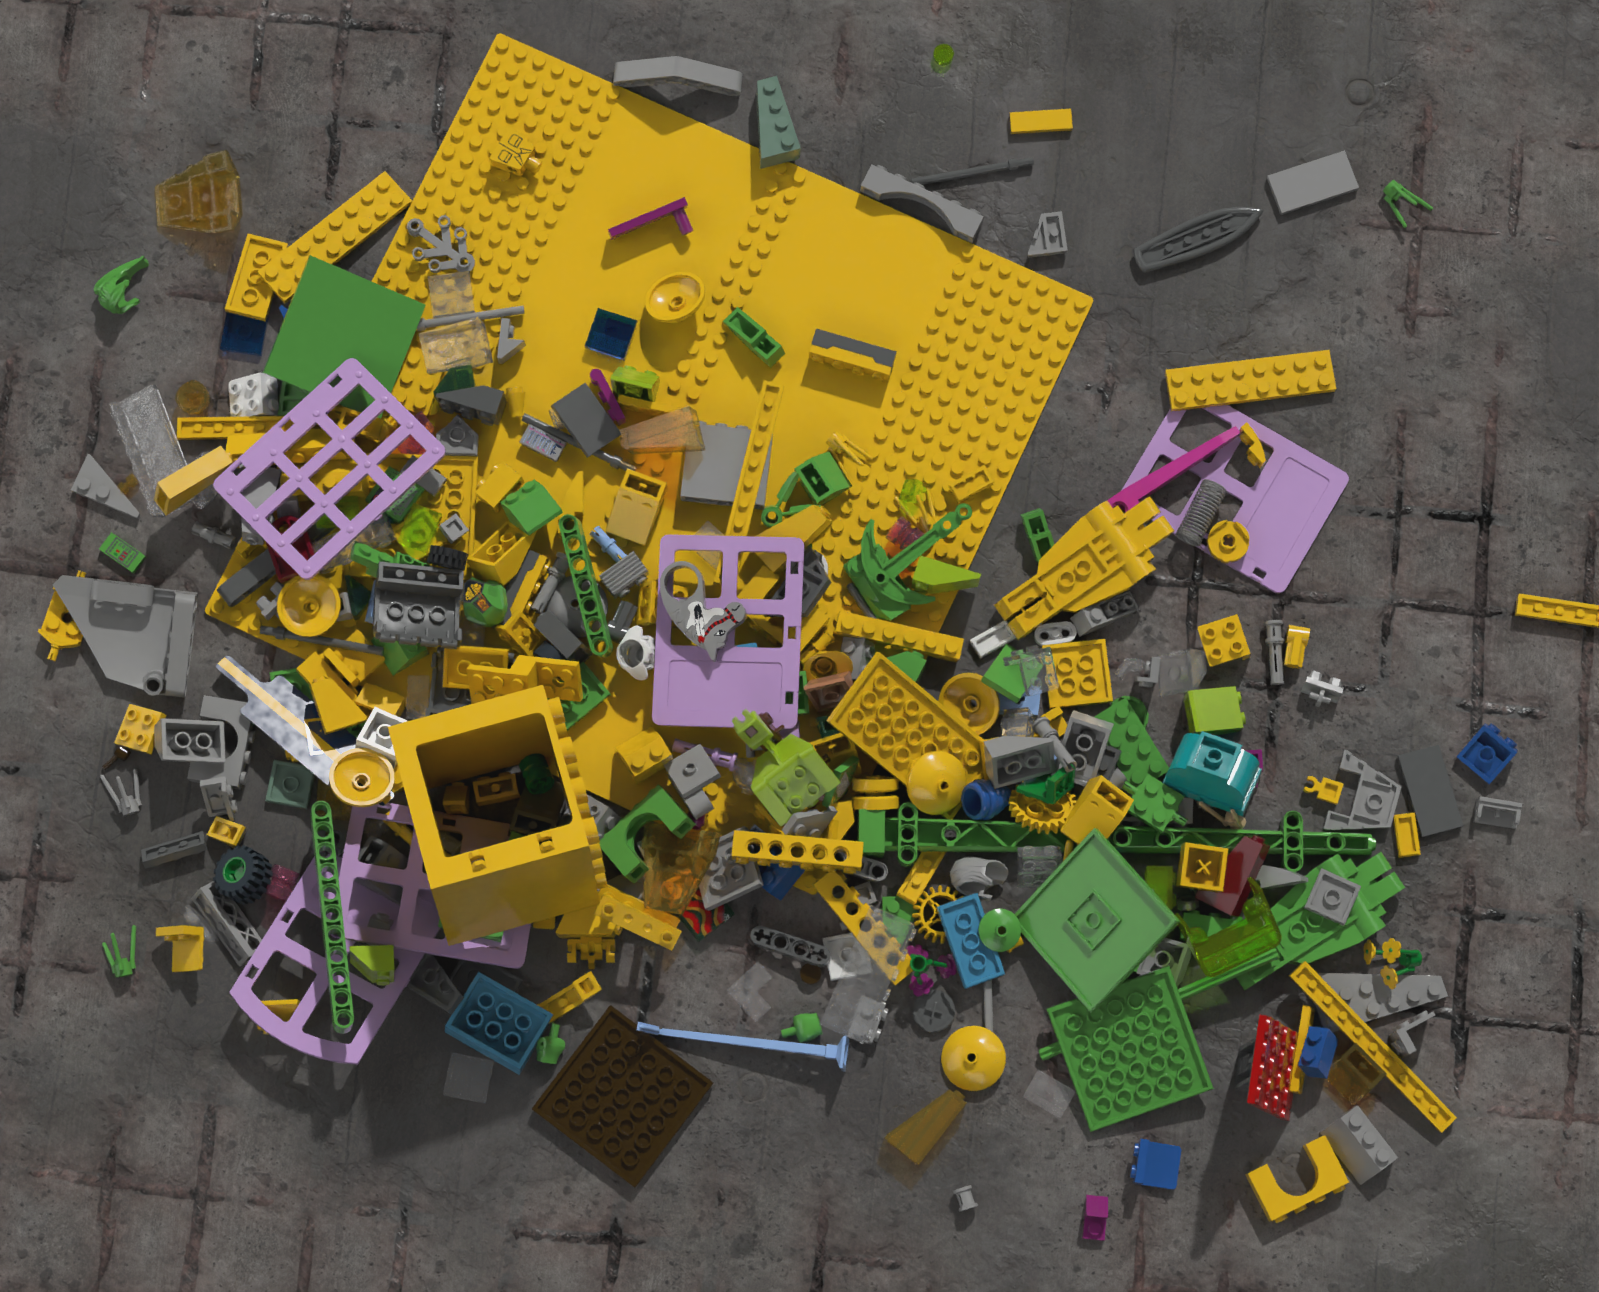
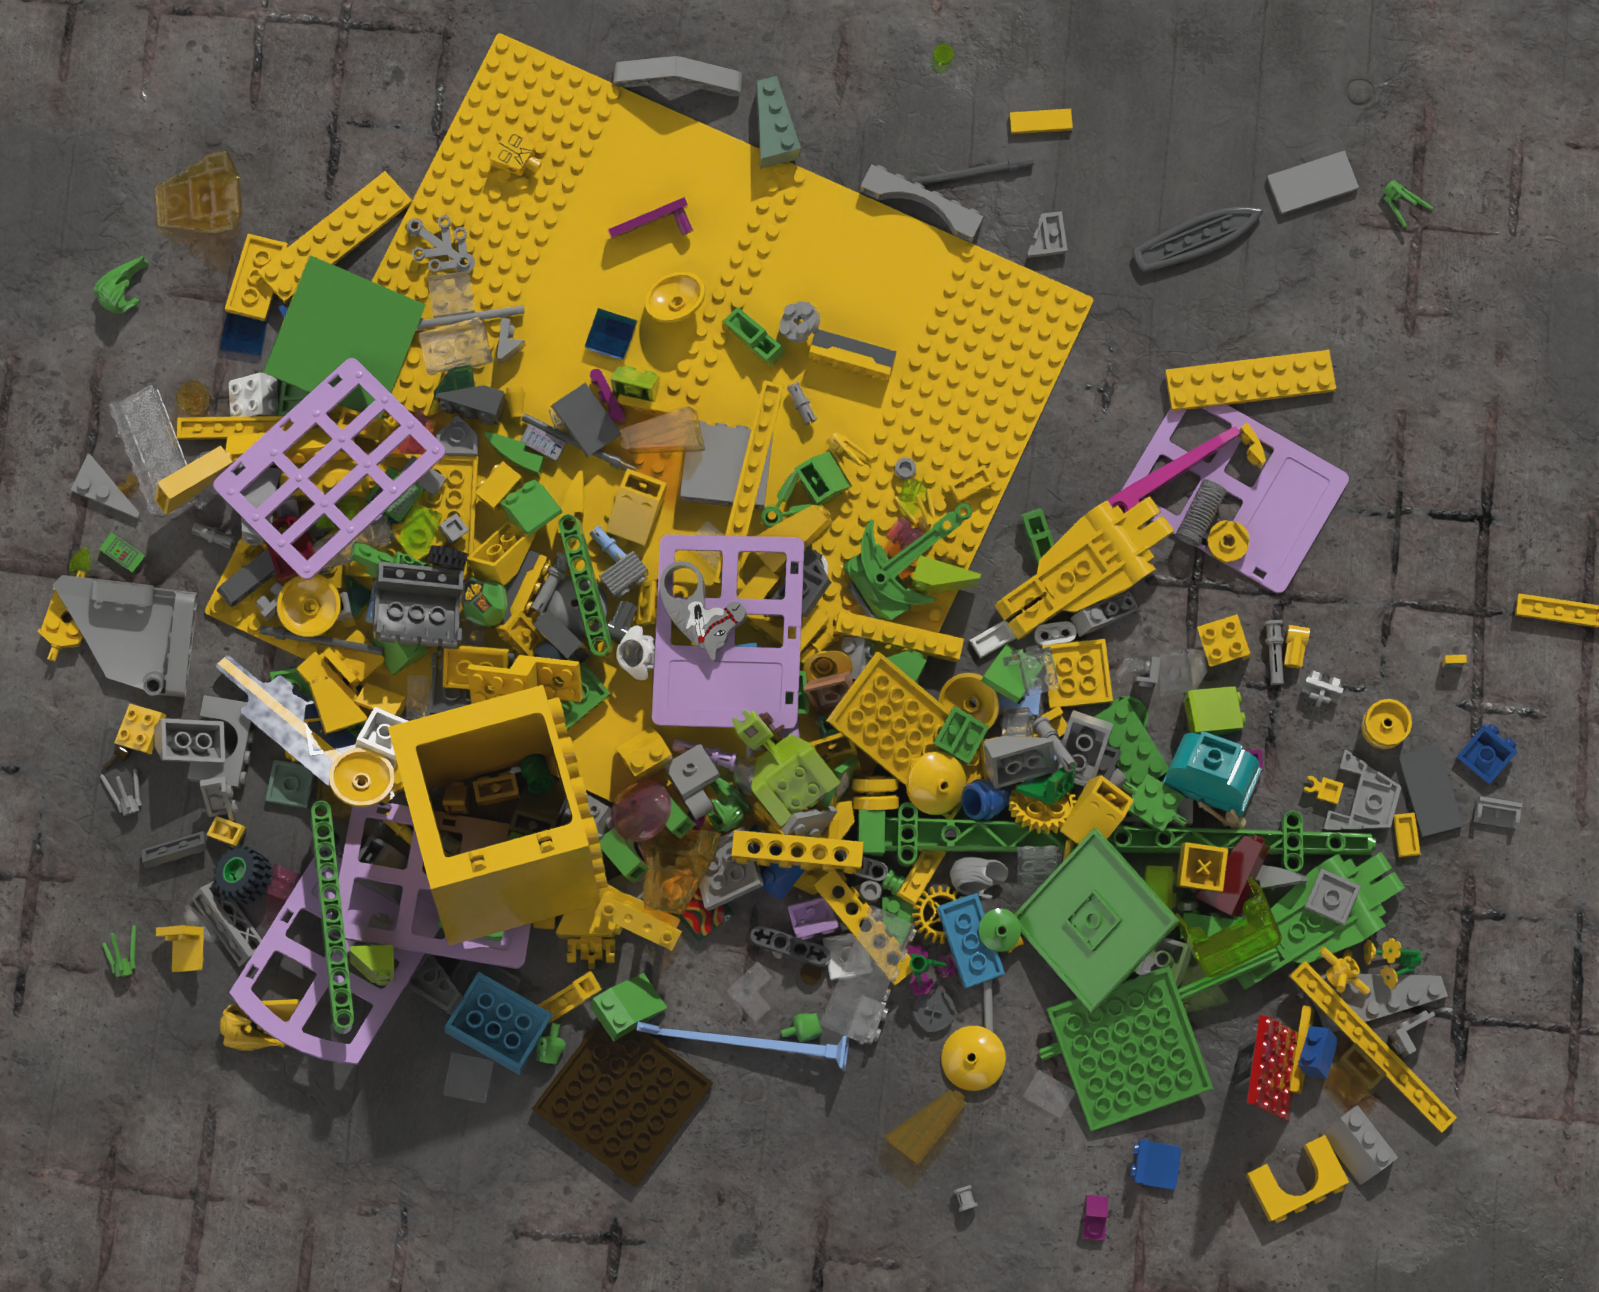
none -> clear neon green tile [69,547,91,572]
none -> yellow hair [219,1005,286,1051]
none -> bright green slope [485,431,545,477]
none -> bright green slope [590,973,667,1042]
none -> clear pink dish [611,779,671,841]
none -> bright green hair [707,778,752,832]
none -> light grey plate [780,302,820,343]
none -> light grey pin [787,382,817,425]
none -> lavender bracket [787,897,838,940]
none -> light grey tile [860,880,881,902]
none -> bright green wheel [881,870,906,896]
none -> light grey tile [895,458,916,480]
none -> bright green slope [933,706,989,764]
none -> yellow bar [1319,947,1370,995]
none -> yellow wheel [1361,699,1412,750]
none -> yellow tile [1442,655,1467,667]

